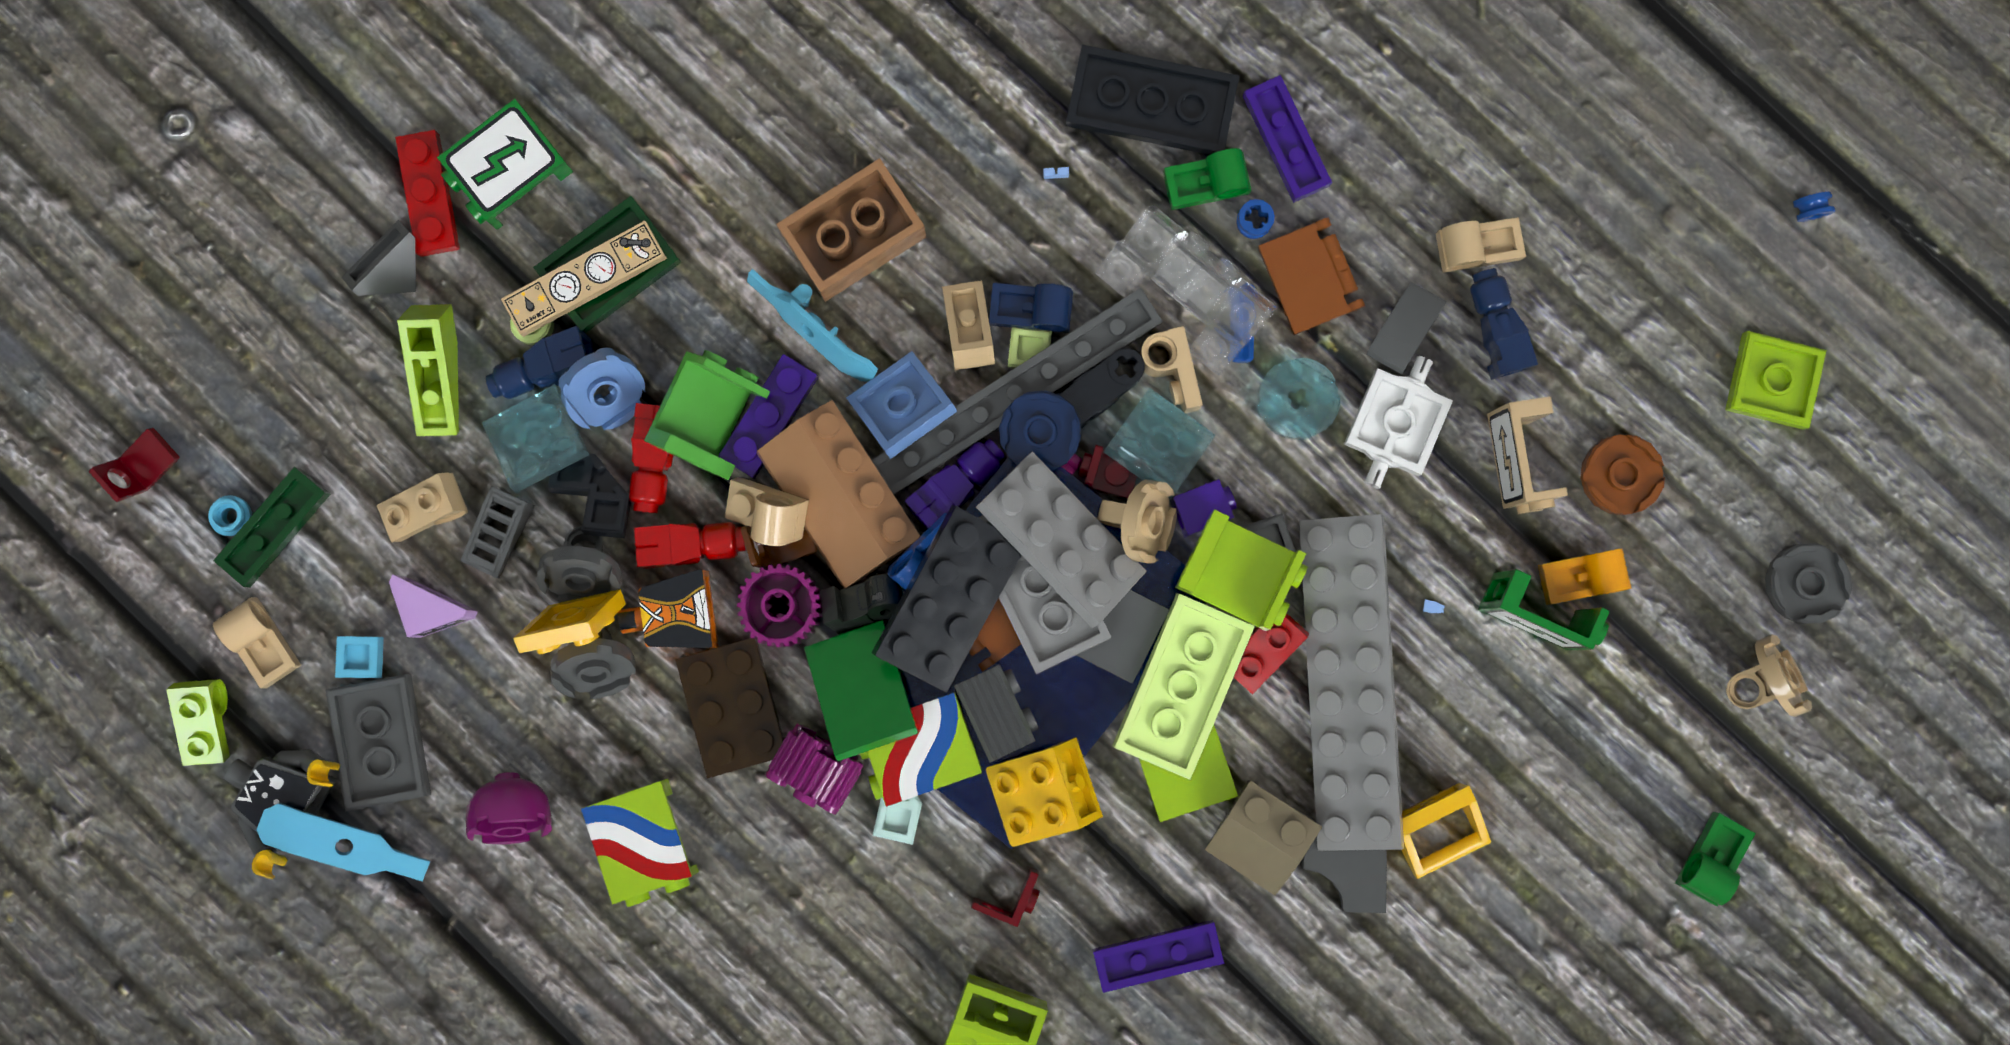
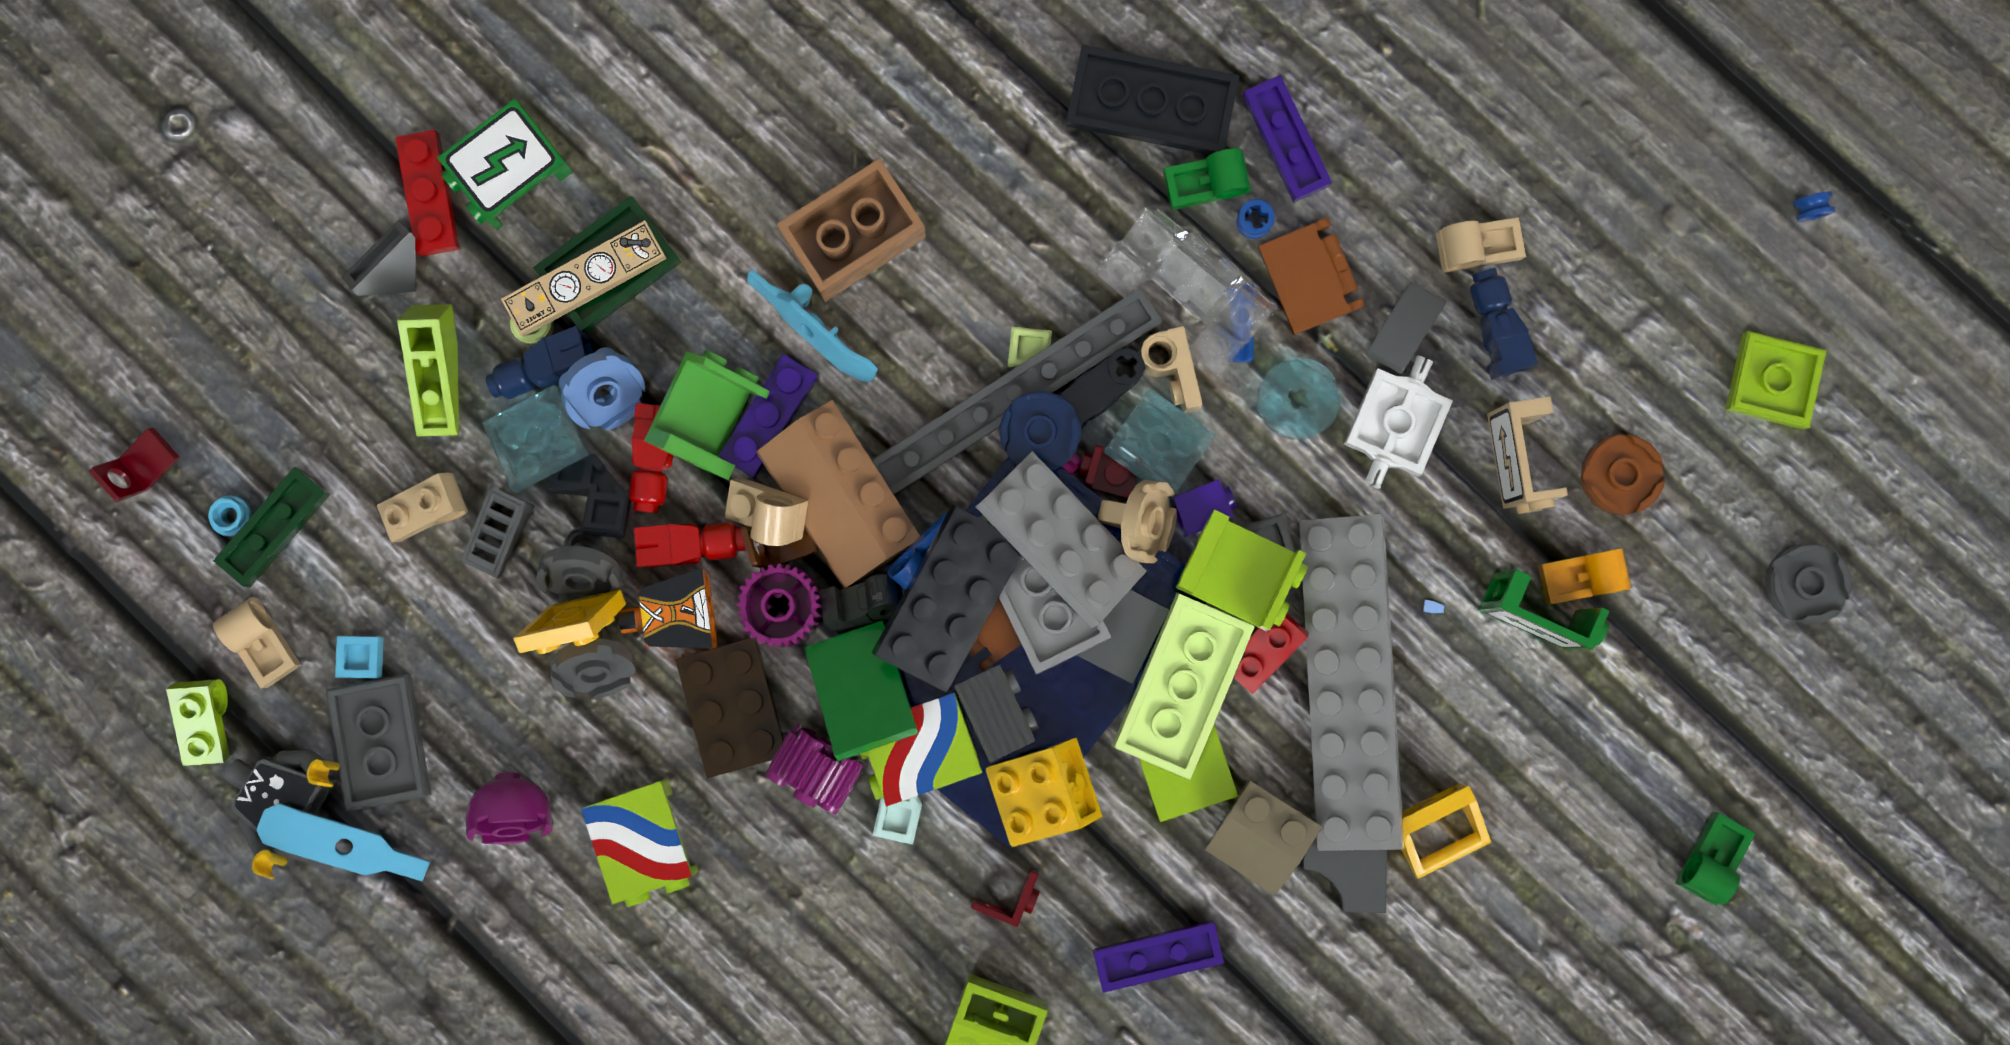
lavender slope [389,575,478,638] -> none
medium blue plate [846,351,957,459] -> none
dark purple piece [904,439,1005,529] -> none
tan plate [942,280,995,370] -> none
dark blue plate [989,283,1073,333] -> none
light blue piece [1043,167,1069,179] -> none
tan tile [1726,634,1812,717] -> none

